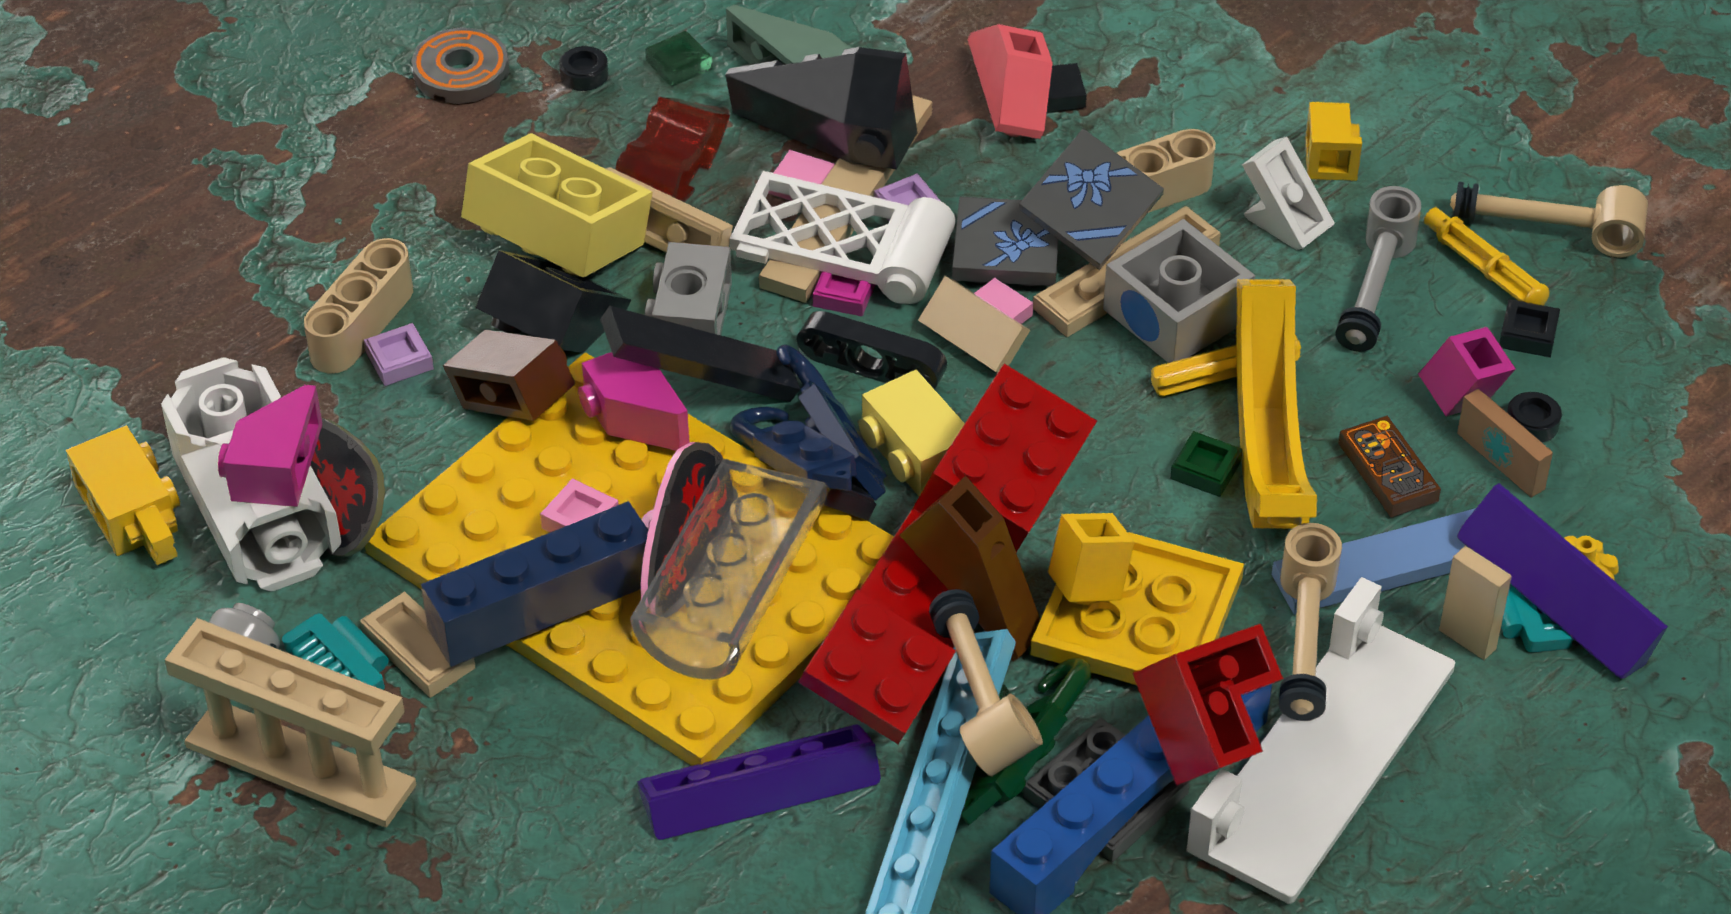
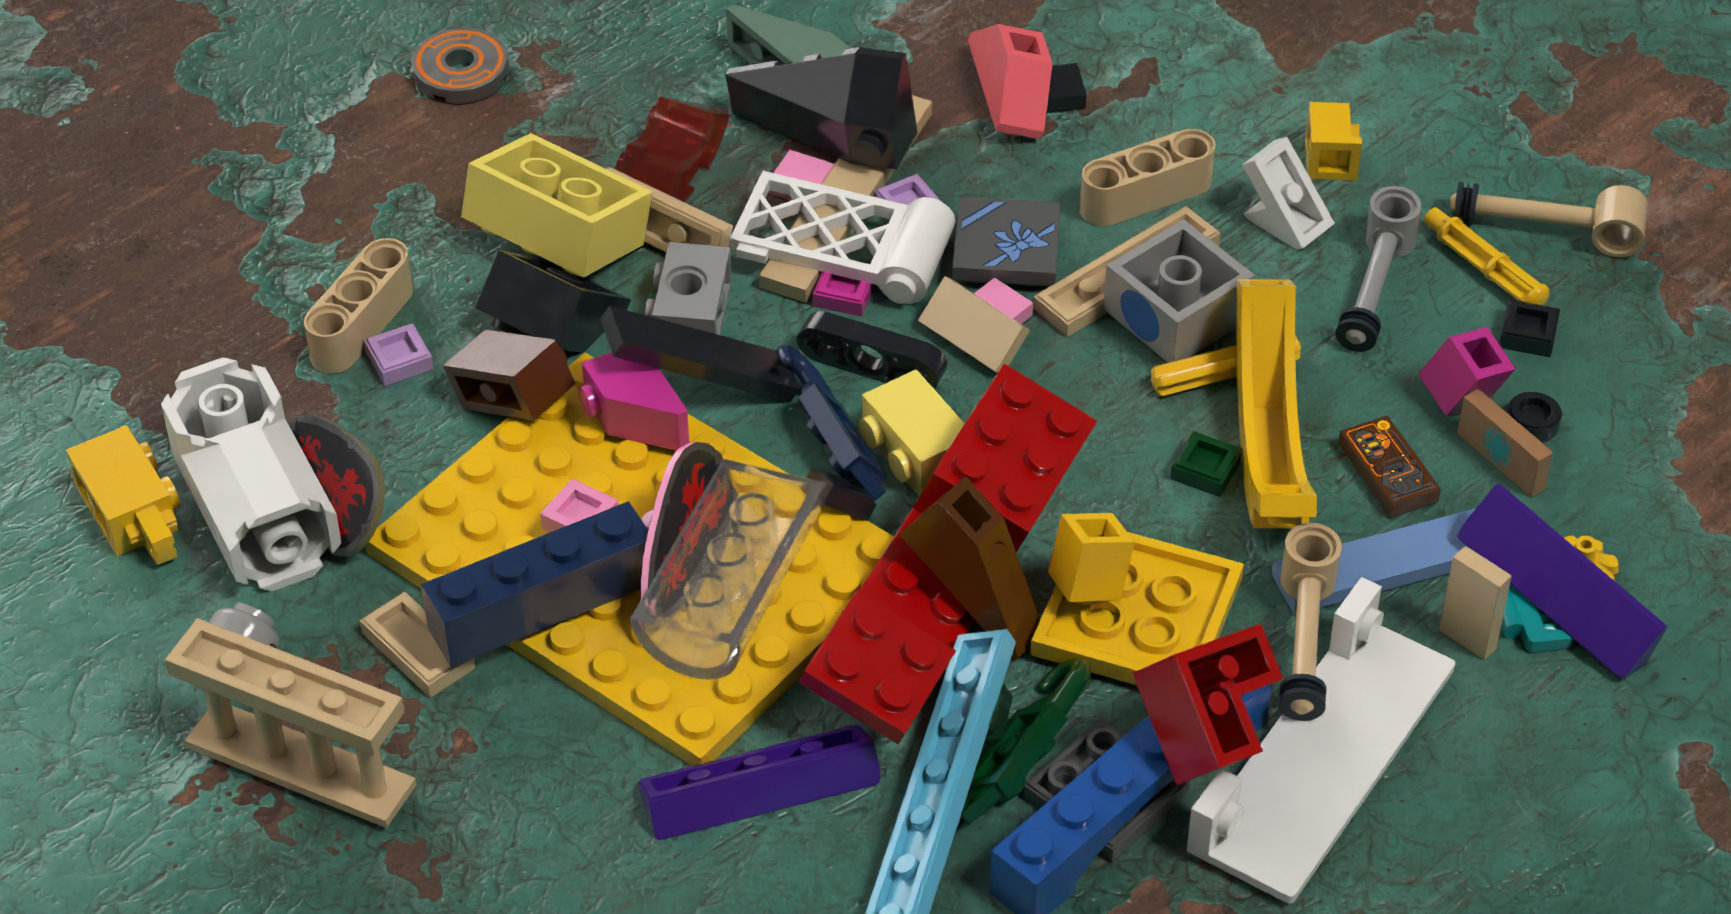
dark pink slope [218,385,323,507] -> none
teal piece [282,613,389,690] -> none
black tile [559,46,609,91] -> none
clear green tile [645,31,713,87] -> none
dark blue plate [730,407,857,491] -> none
tan piece [929,589,1043,776] -> none
dark grey tile [1019,128,1164,270] -> none

